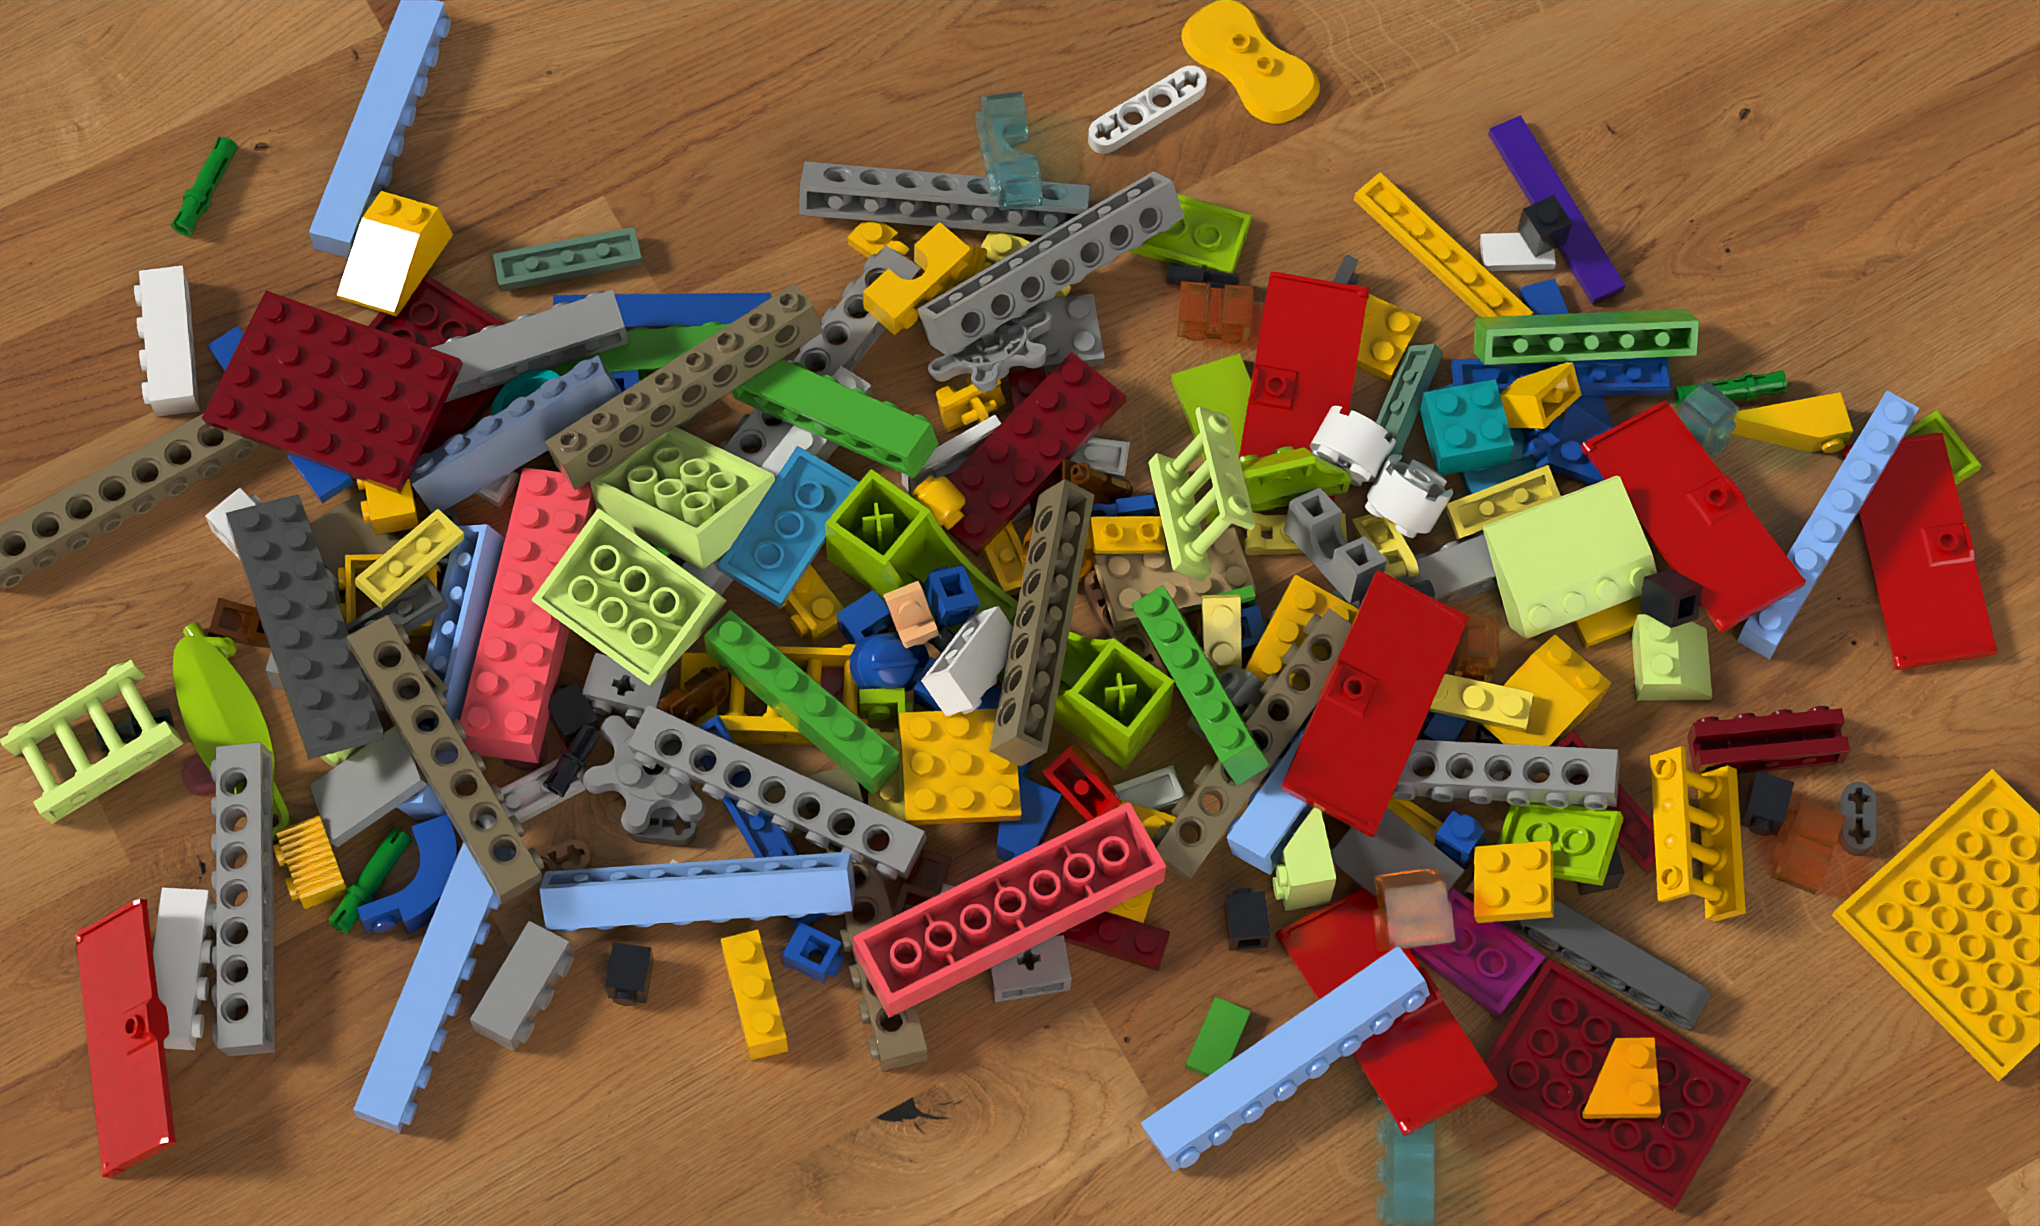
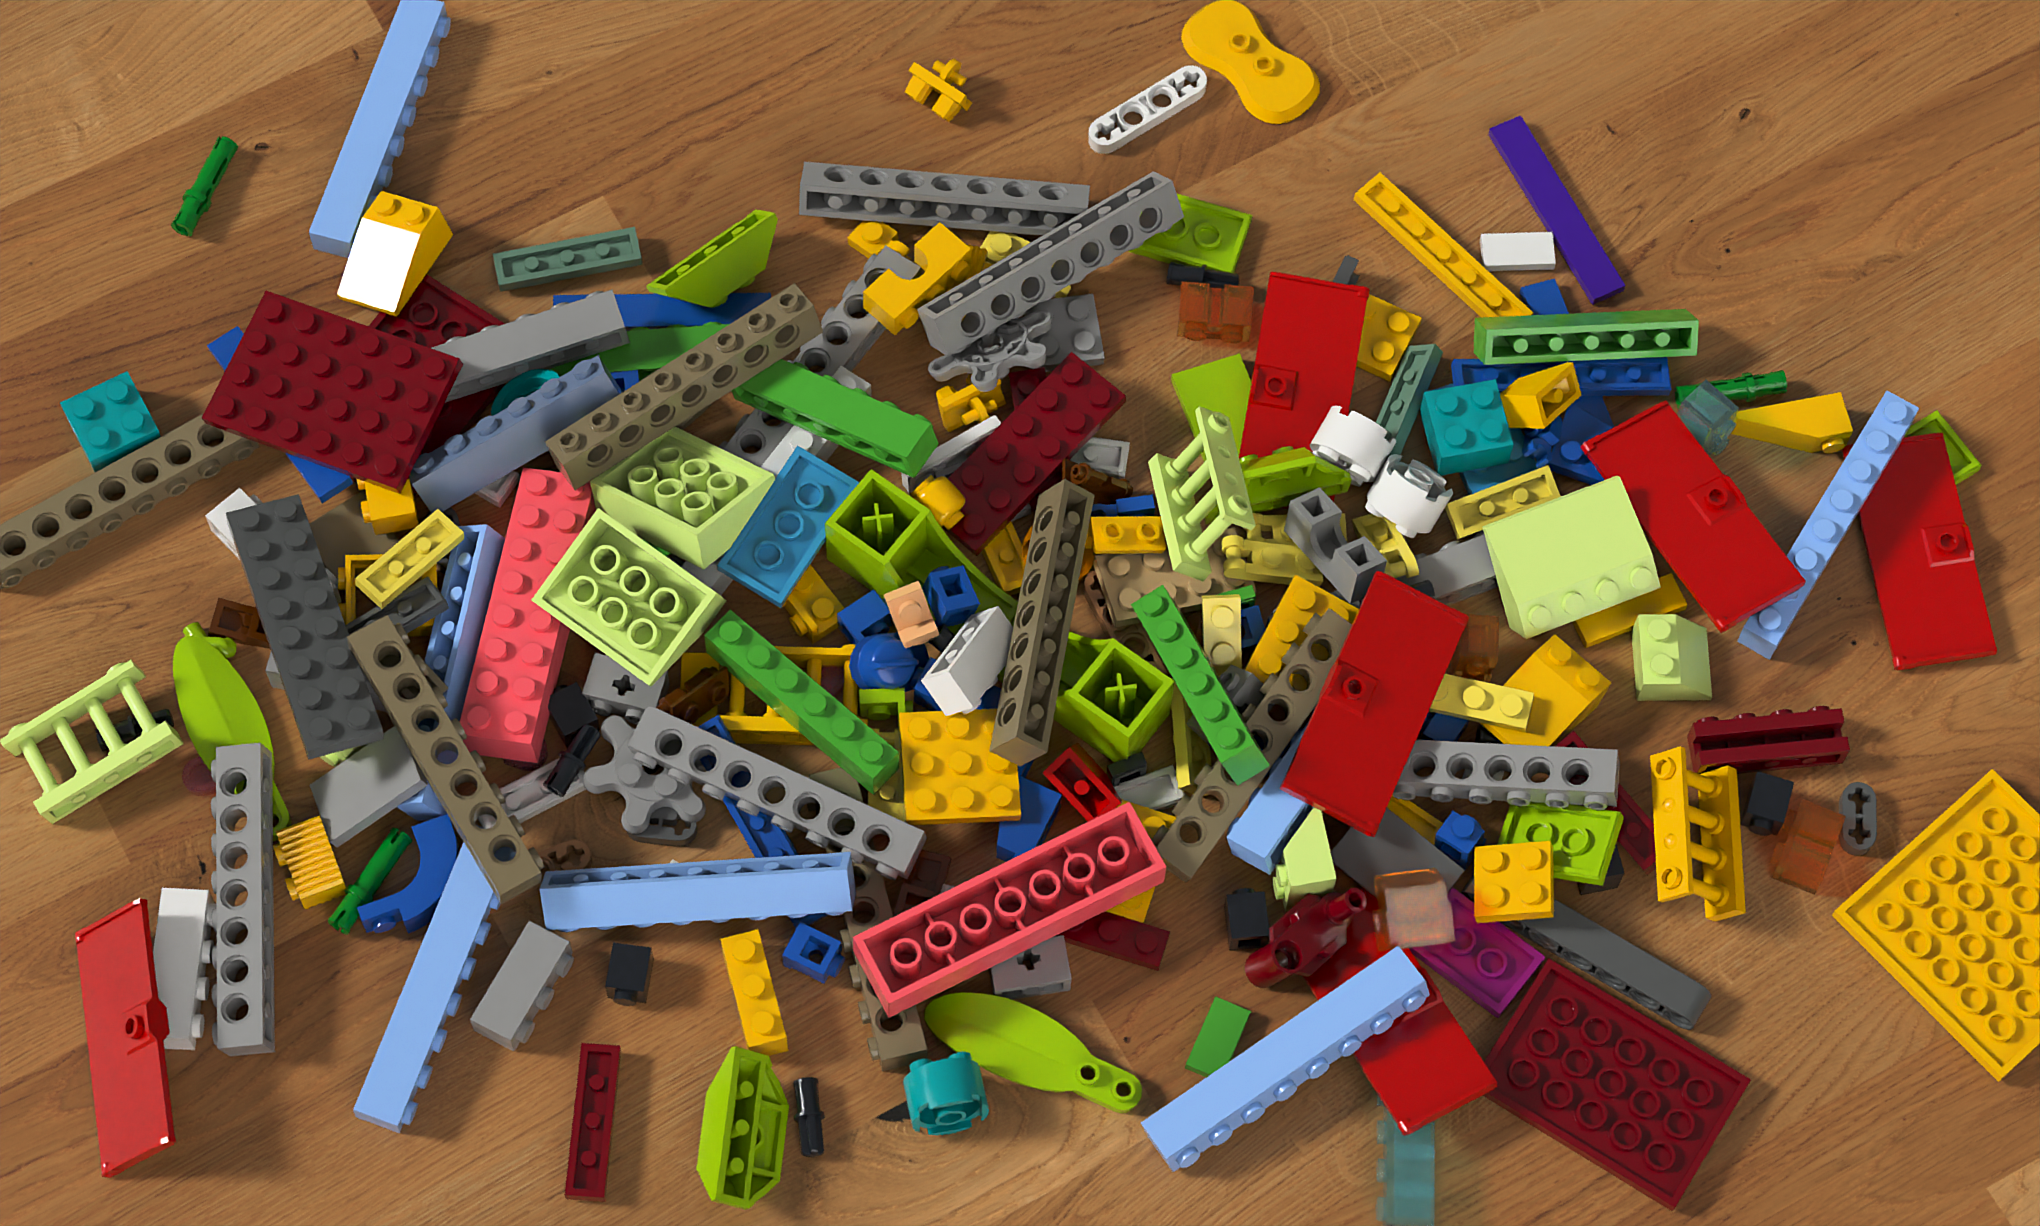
white brick [134,265,200,417] -> none
clear light blue arch [974,92,1043,211] -> none
black brick [1517,195,1572,258] -> none
light orange wing [1583,1038,1661,1119] -> none
black brick [1639,568,1703,628] -> none
none -> teal brick [60,371,161,472]
none -> dark red plate [564,1043,621,1202]
none -> lime wedge [646,209,778,308]
none -> lime wedge [696,1046,789,1210]
none -> black axle [793,1077,825,1157]
none -> teal brick [903,1052,989,1135]
none -> yellow hips [905,58,972,122]
none -> lime plant [924,992,1142,1113]
none -> black tile [1106,752,1147,787]
none -> light yellow plate [1171,682,1211,796]
none -> light yellow plate [1221,535,1323,587]
none -> dark red piece [1245,888,1367,988]

